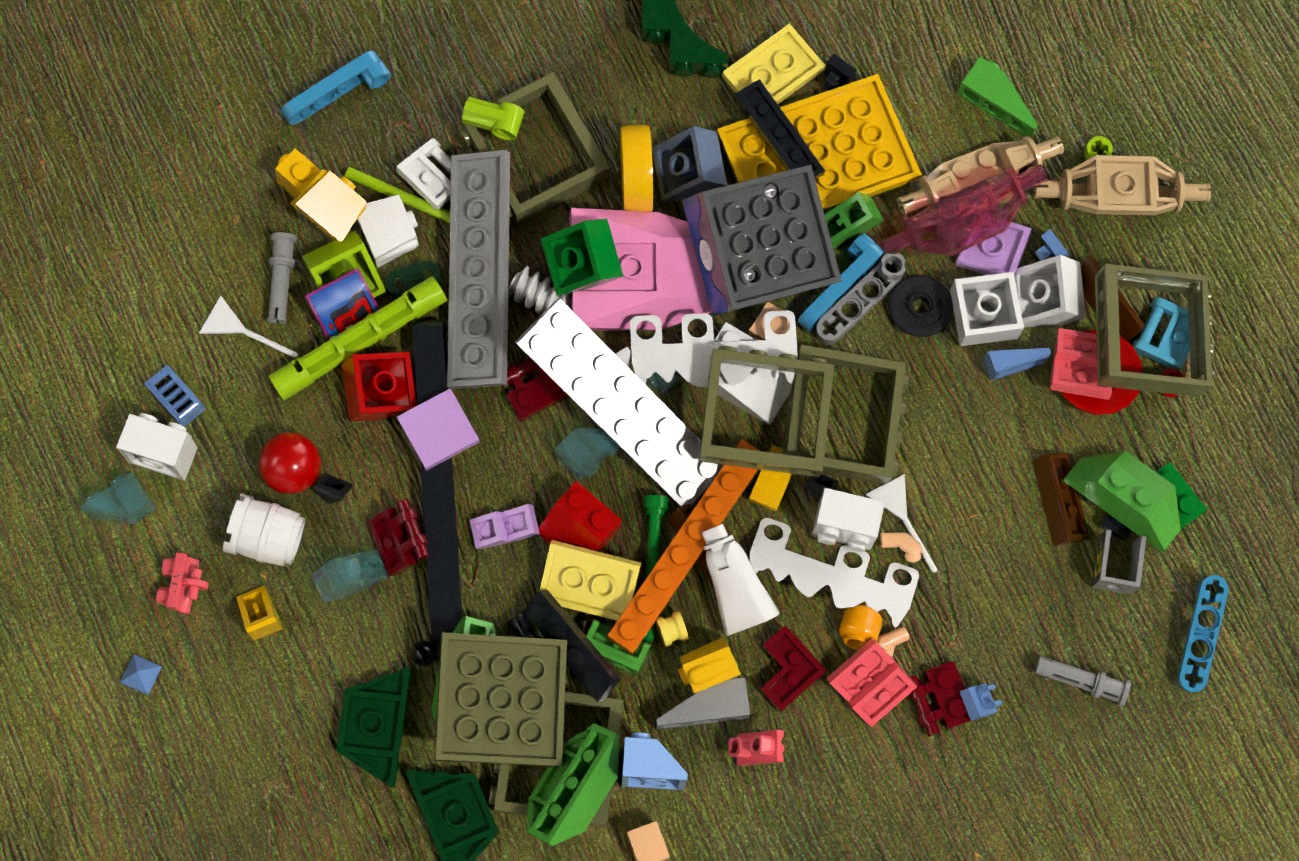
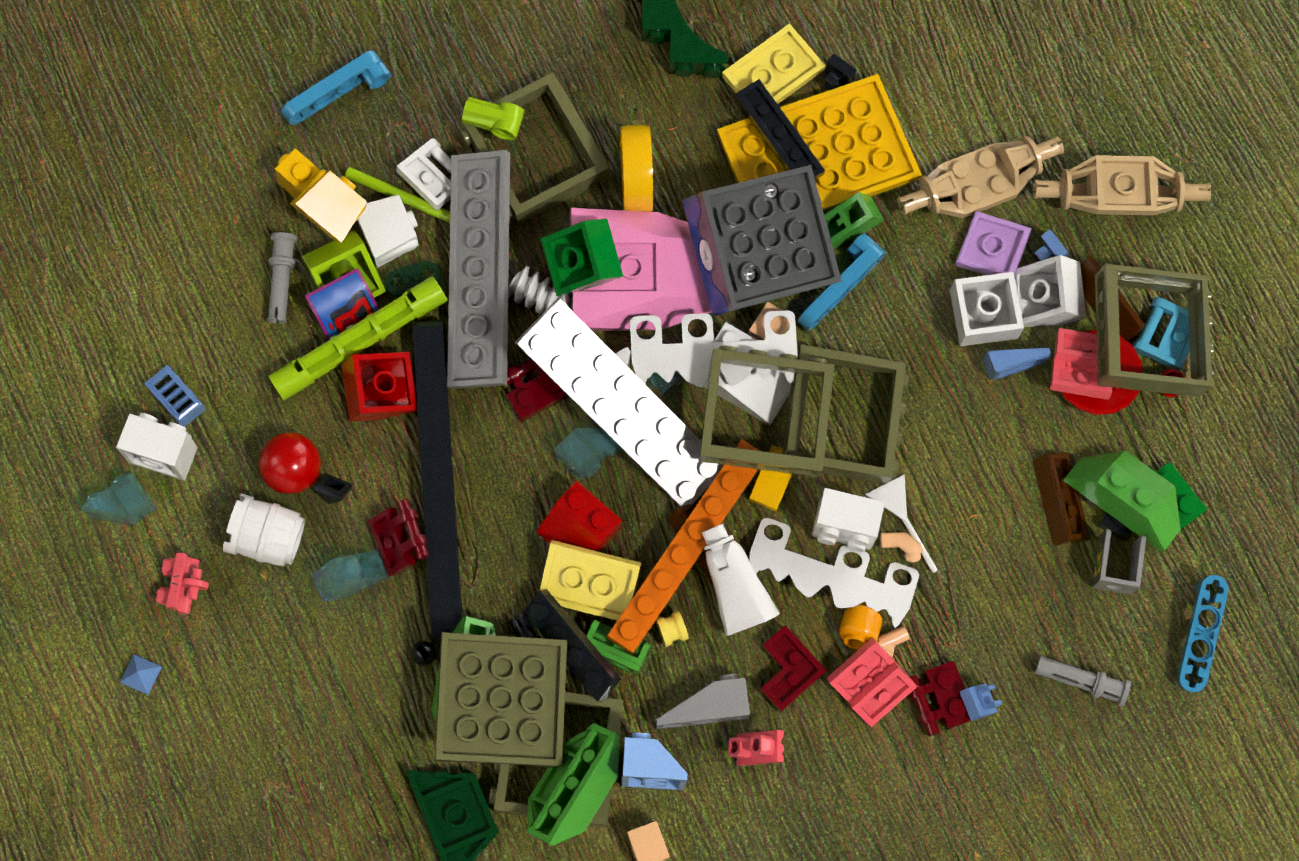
white piece [199,296,298,358] -> none
yellow slope [236,585,283,641] -> none
dark green wing [336,667,412,788] -> none
lavender tile [397,388,480,471] -> none
lavender slope [470,504,540,549] -> none
green piece [643,495,668,642] -> none
sand blue slope [652,126,727,202] -> none
yellow torso [677,637,741,694] -> none
black slope [805,474,839,501] -> none
light grey beam [815,253,906,345] -> none
clear pink plate [880,164,1048,256] -> none
black wheel [888,275,953,337] -> none
bright green slope [957,57,1038,138] -> none
lime bush [1084,136,1113,160] -> none

